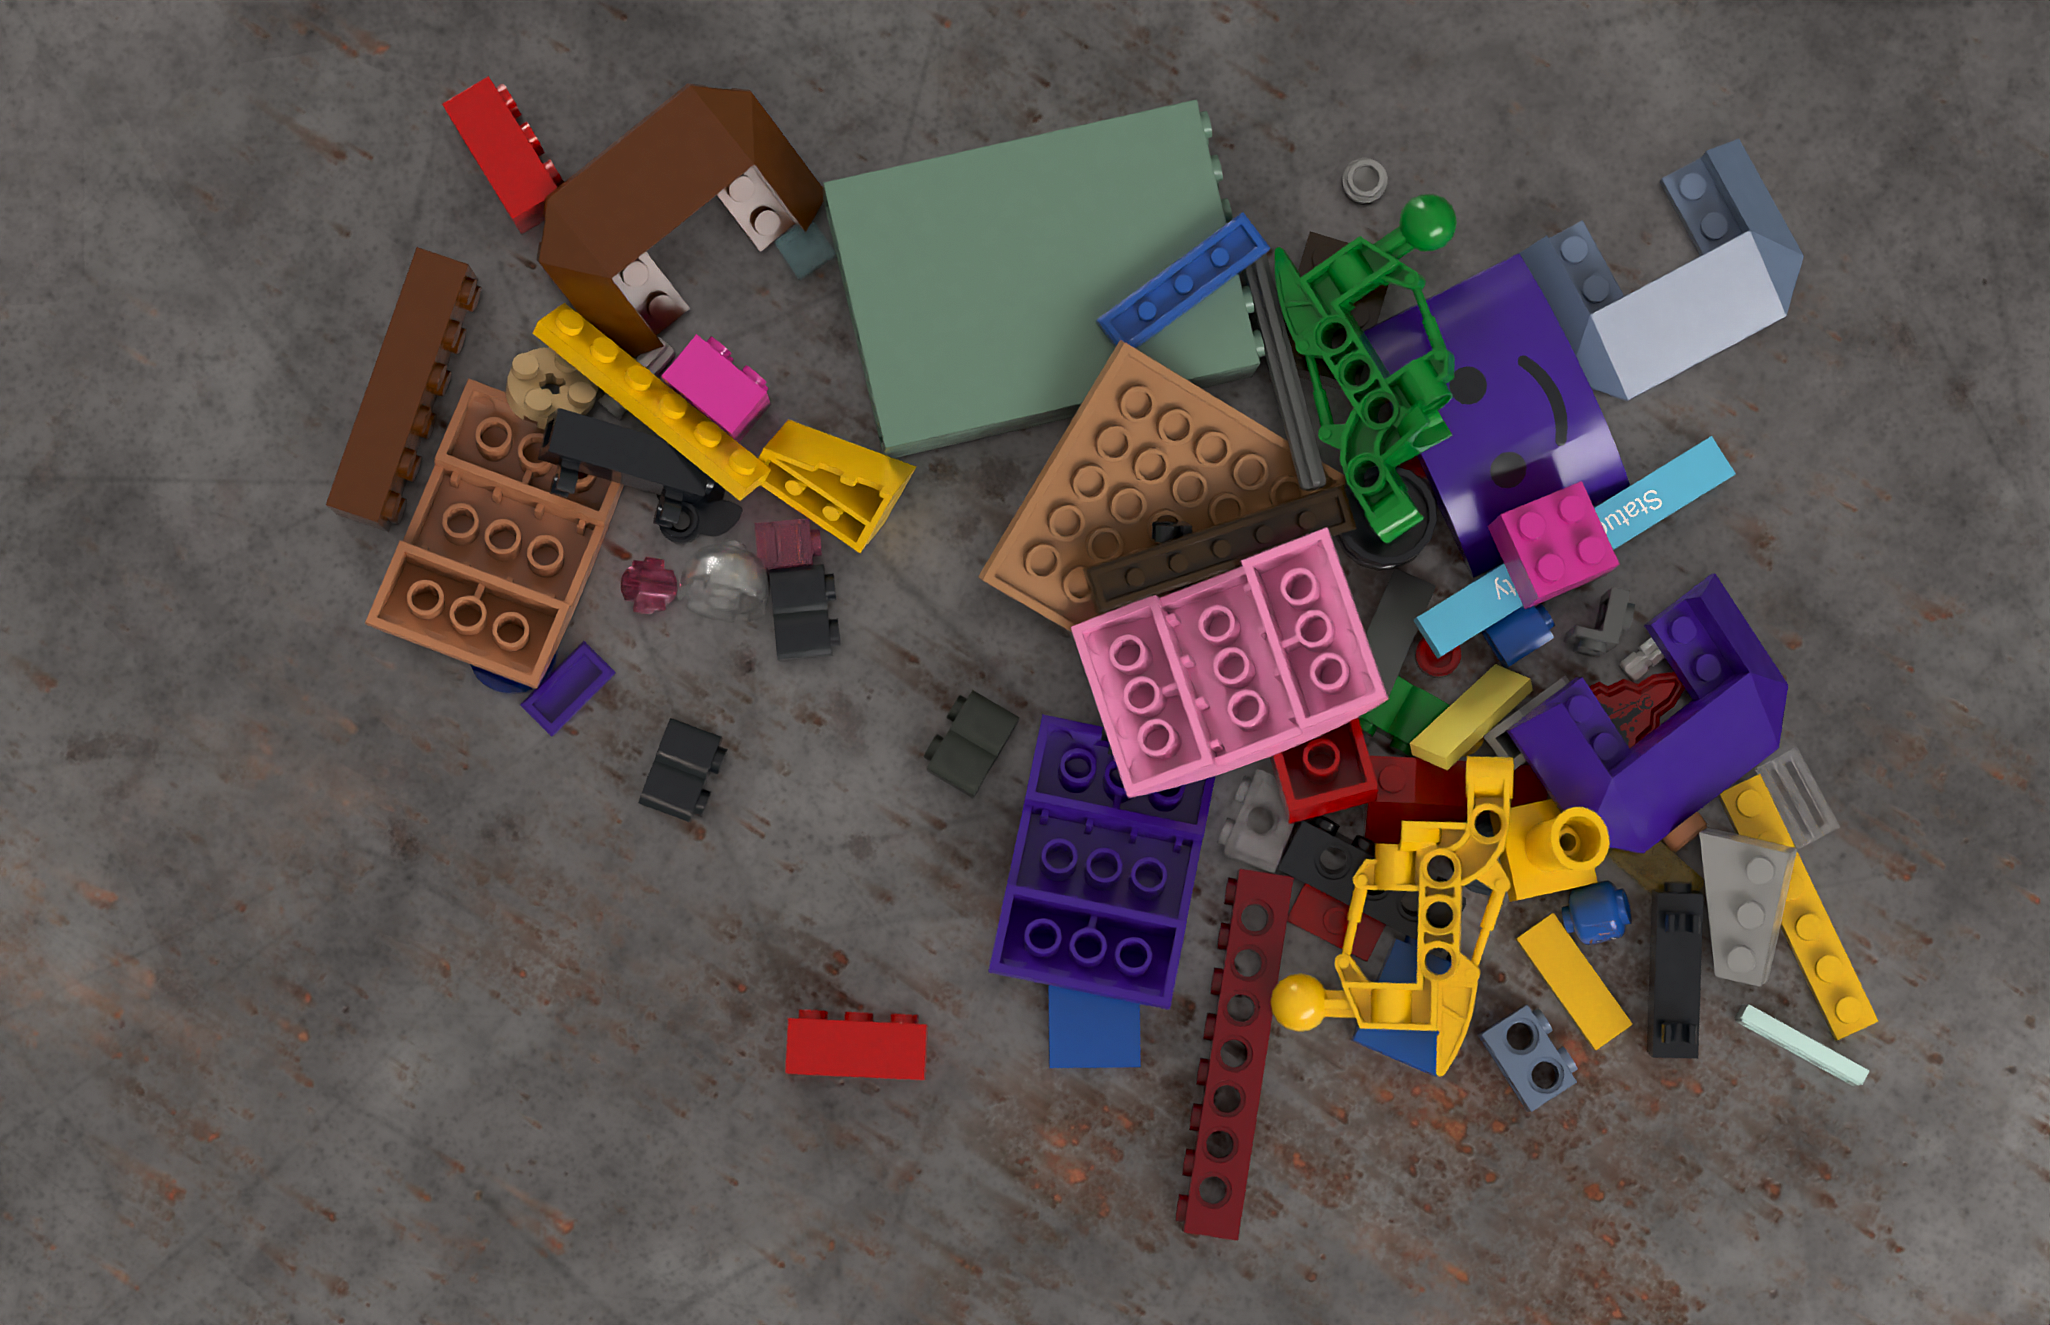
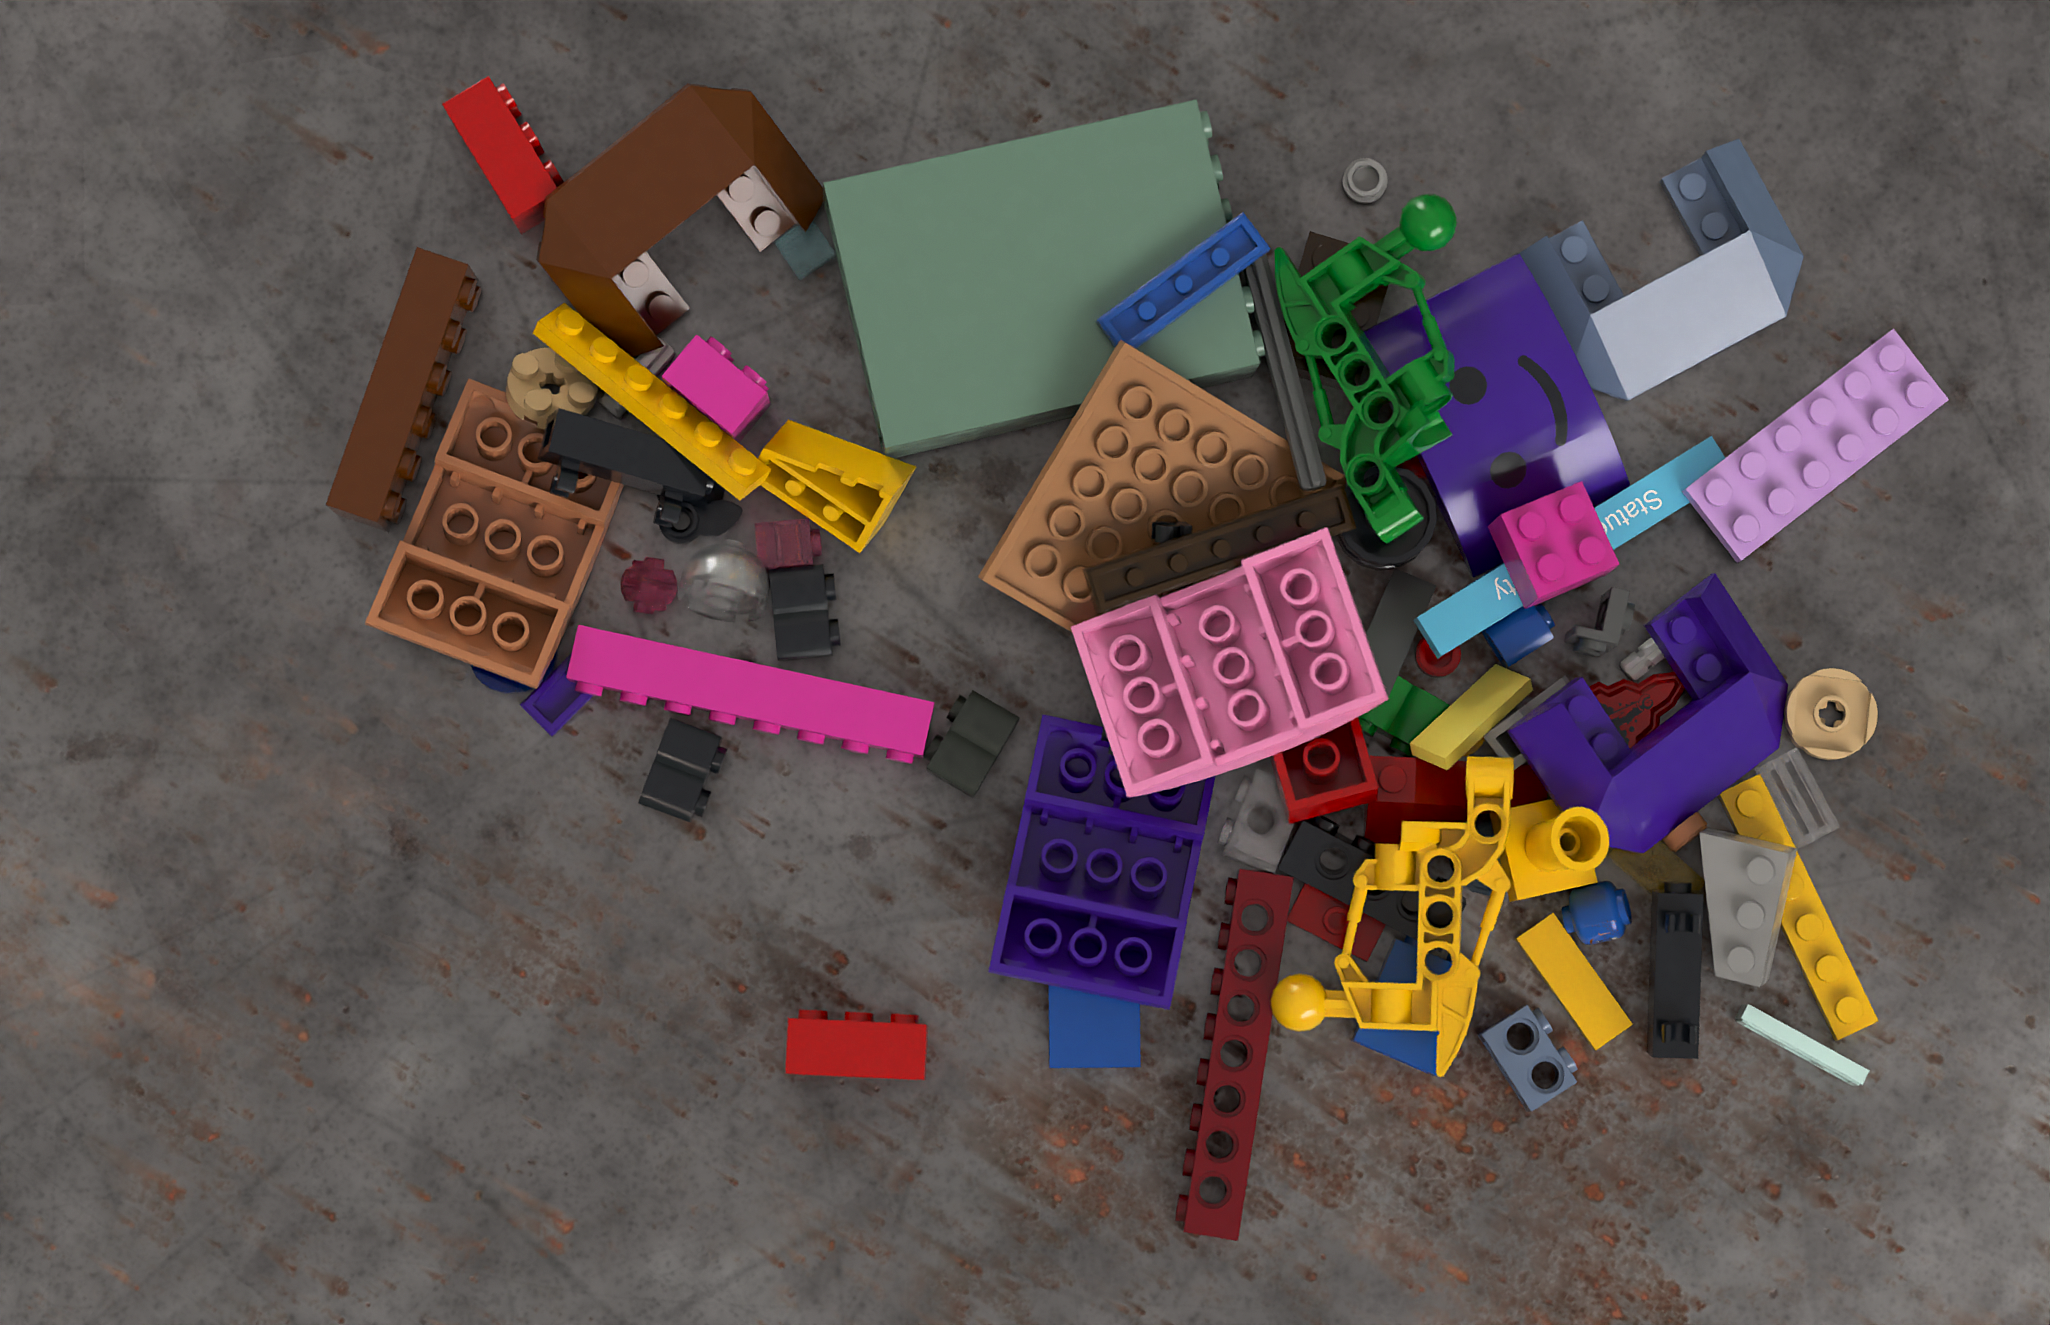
none -> dark pink brick [566,625,935,764]
none -> lavender plate [1682,328,1949,563]
none -> tan plate [1784,668,1878,760]

